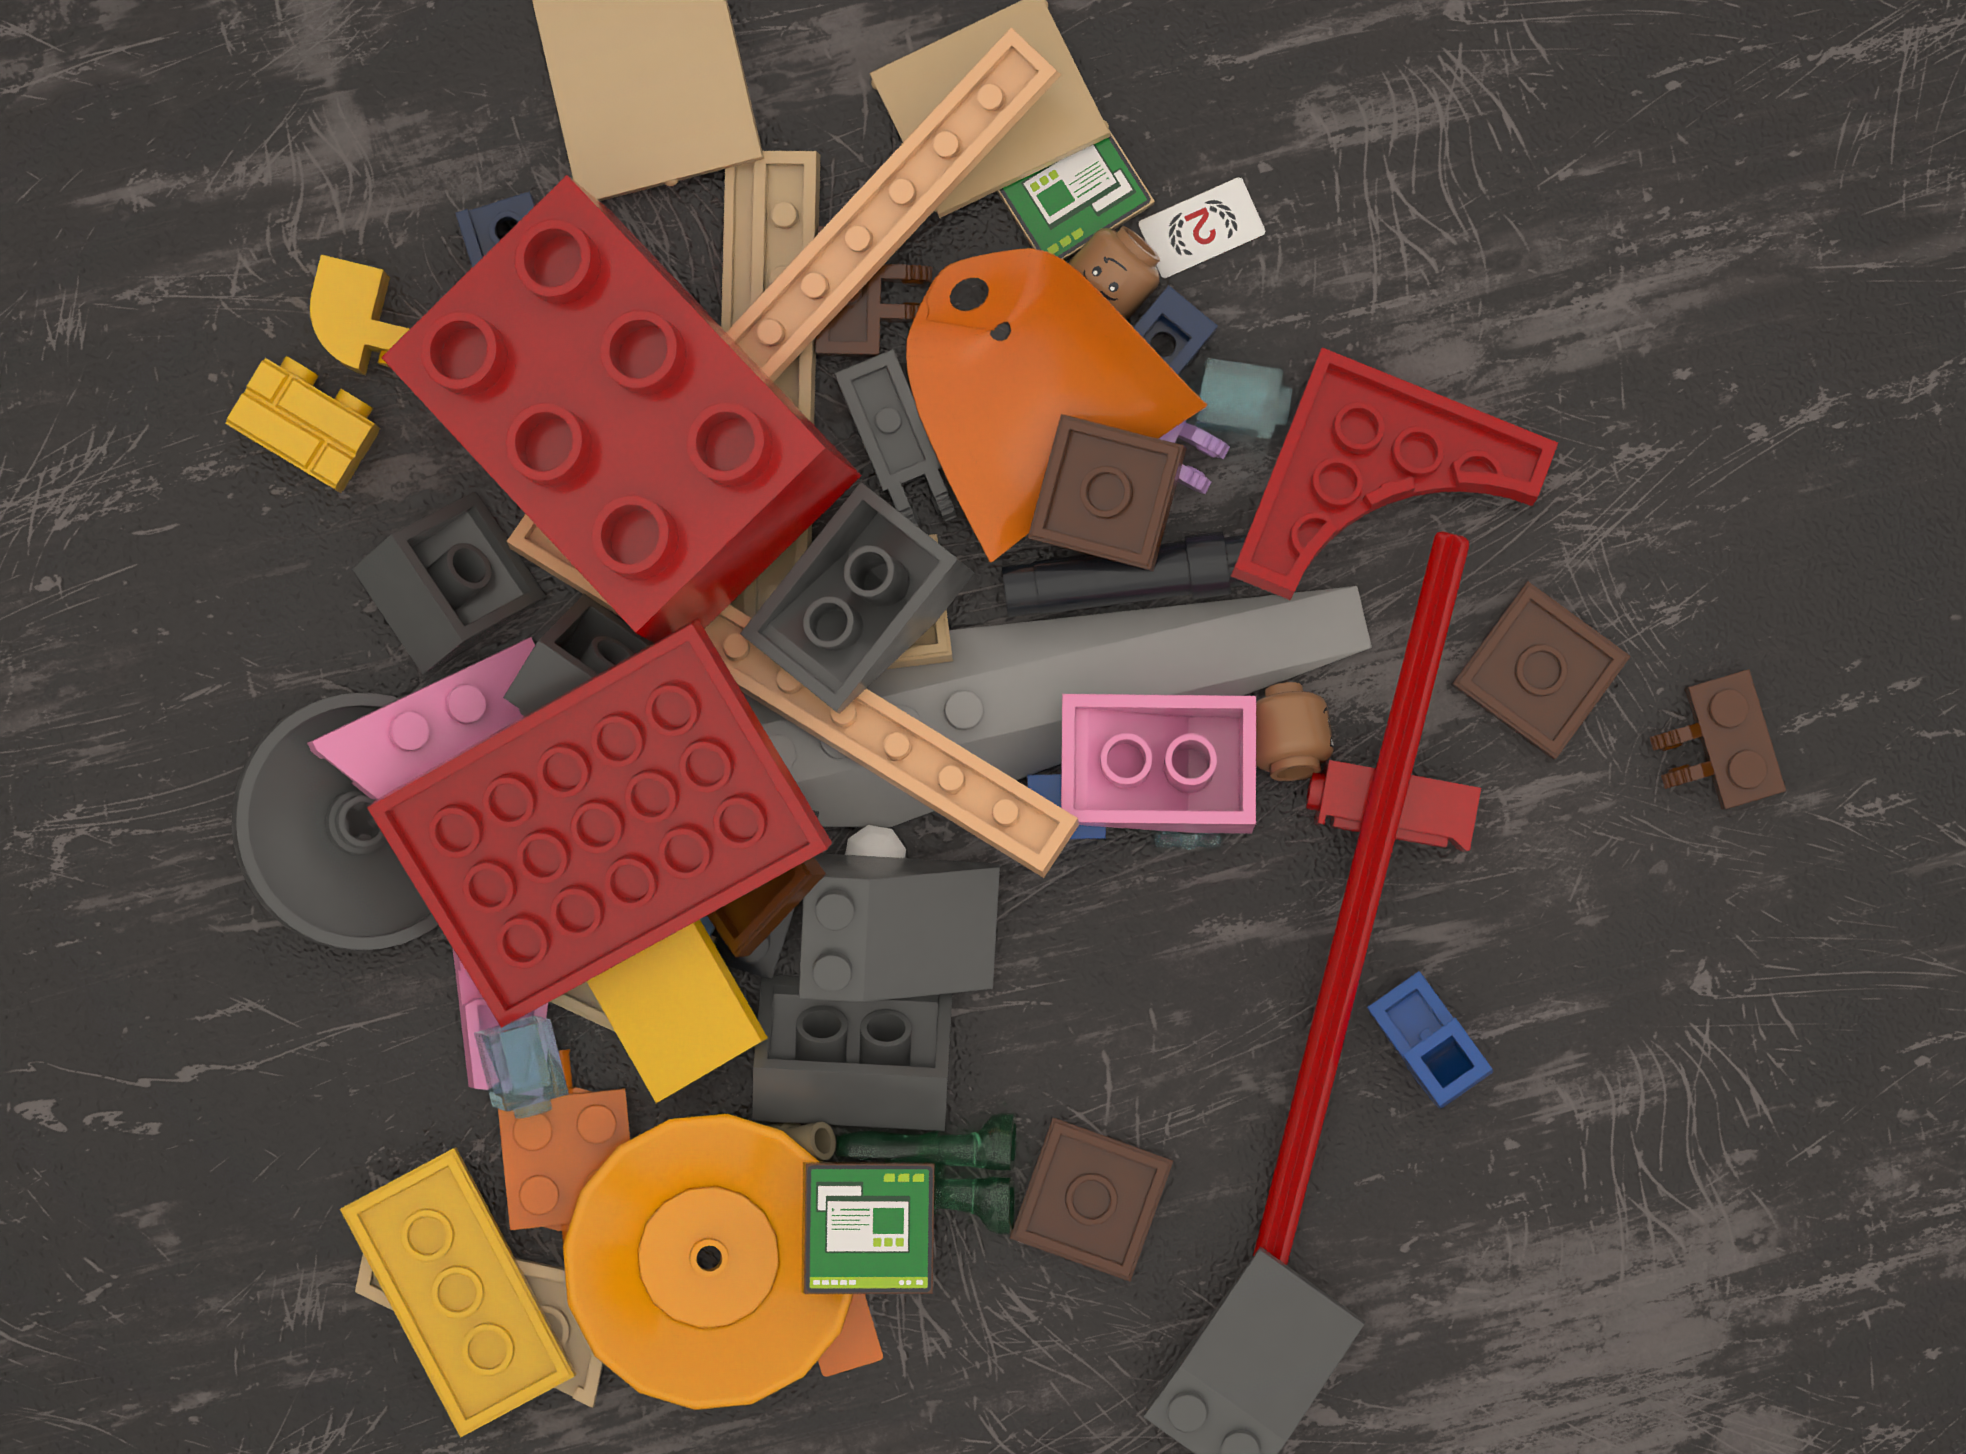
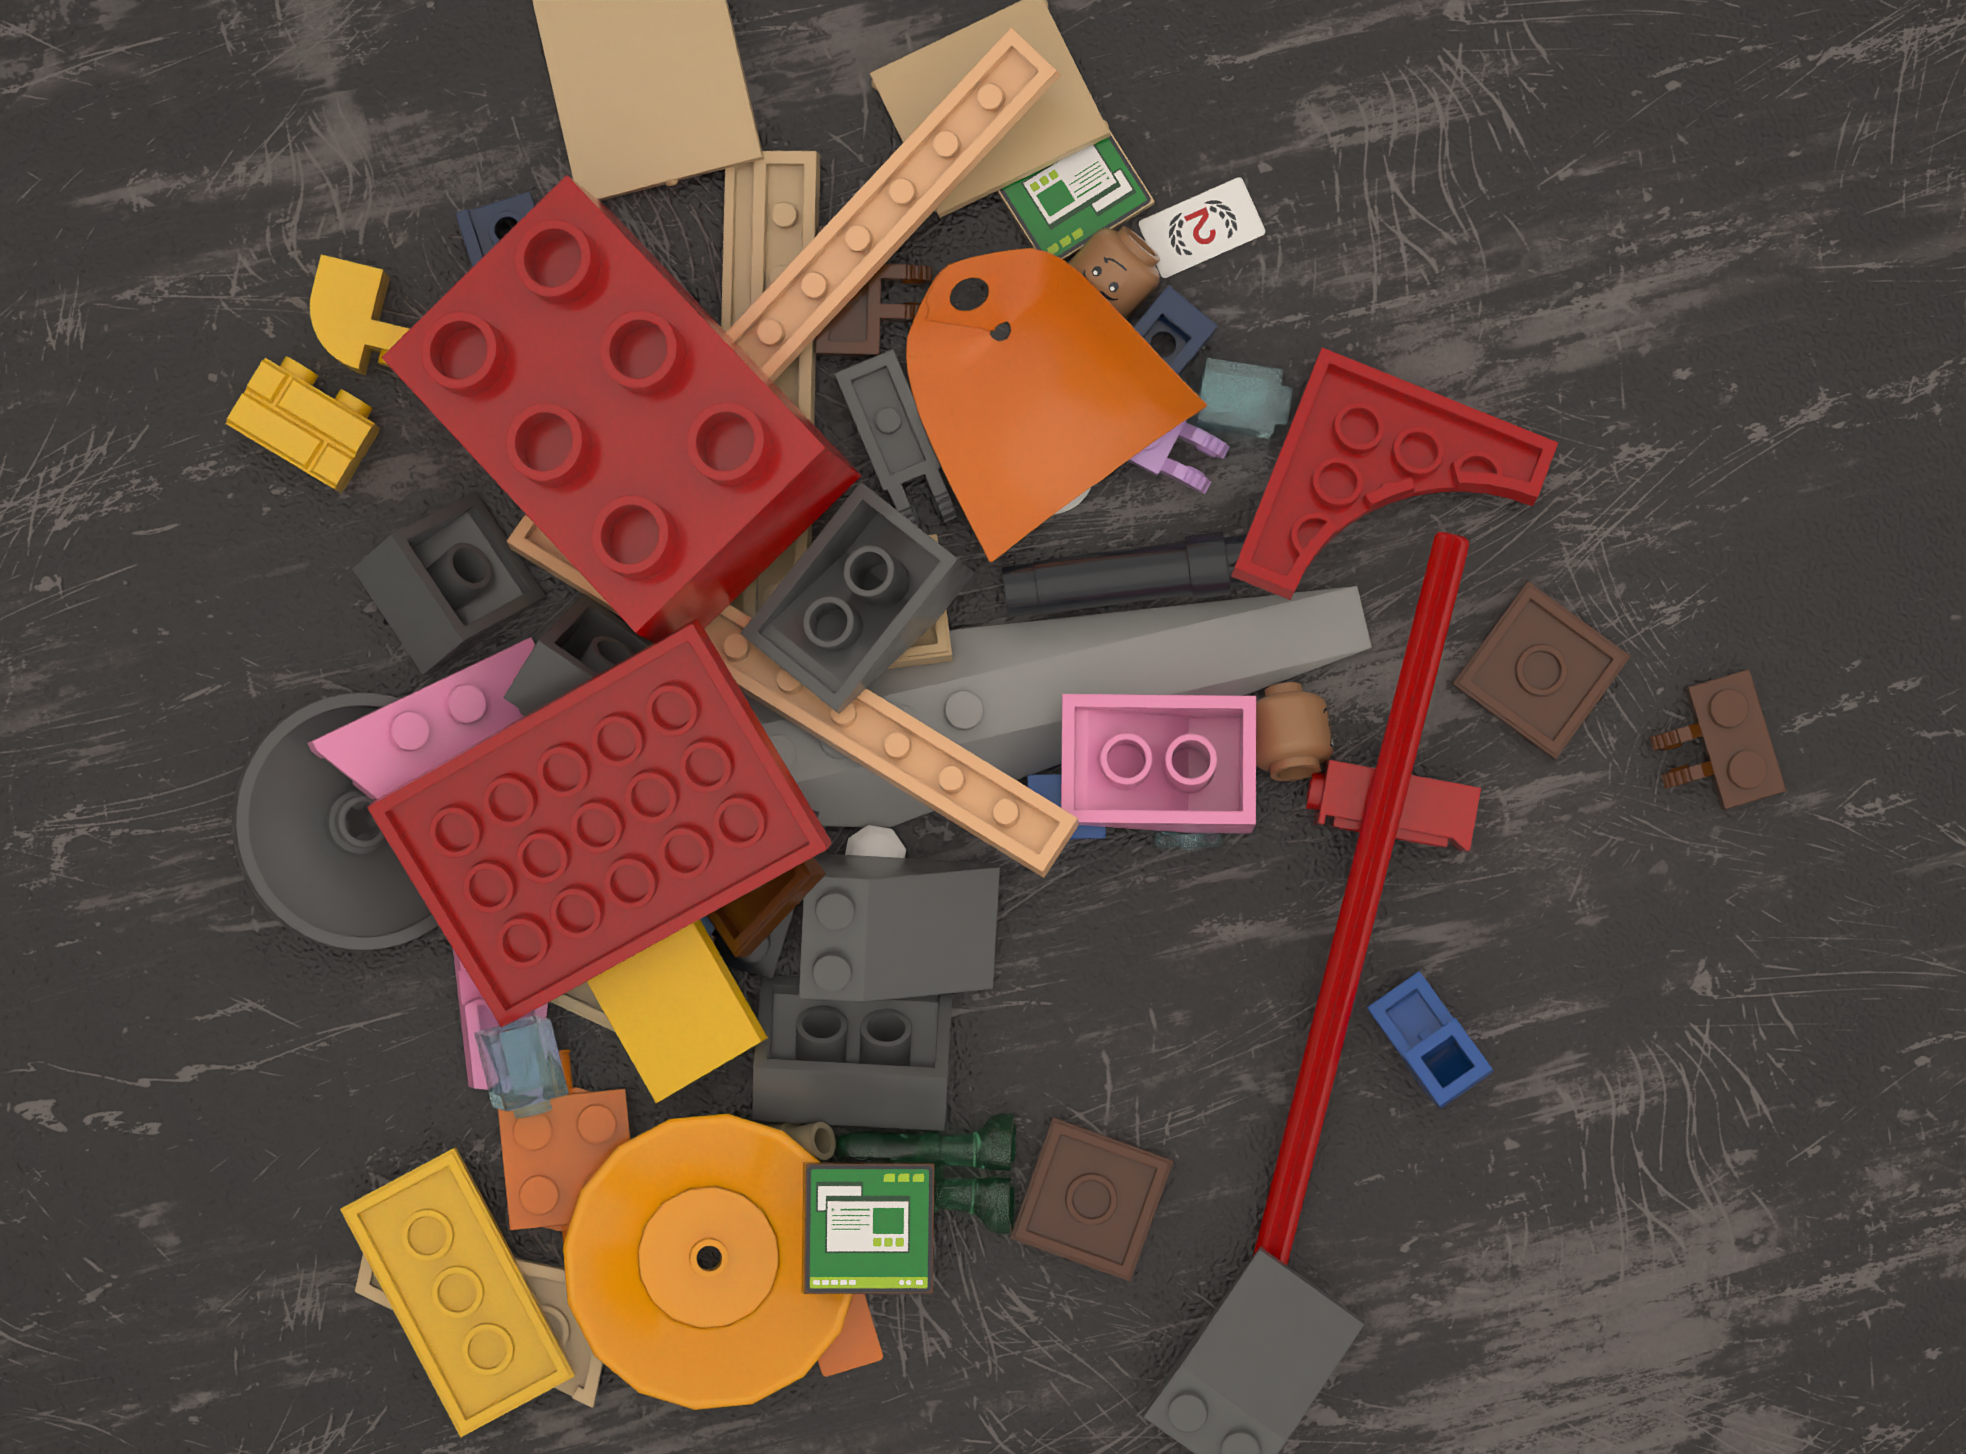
reddish brown tile [1028,414,1187,571] -> none

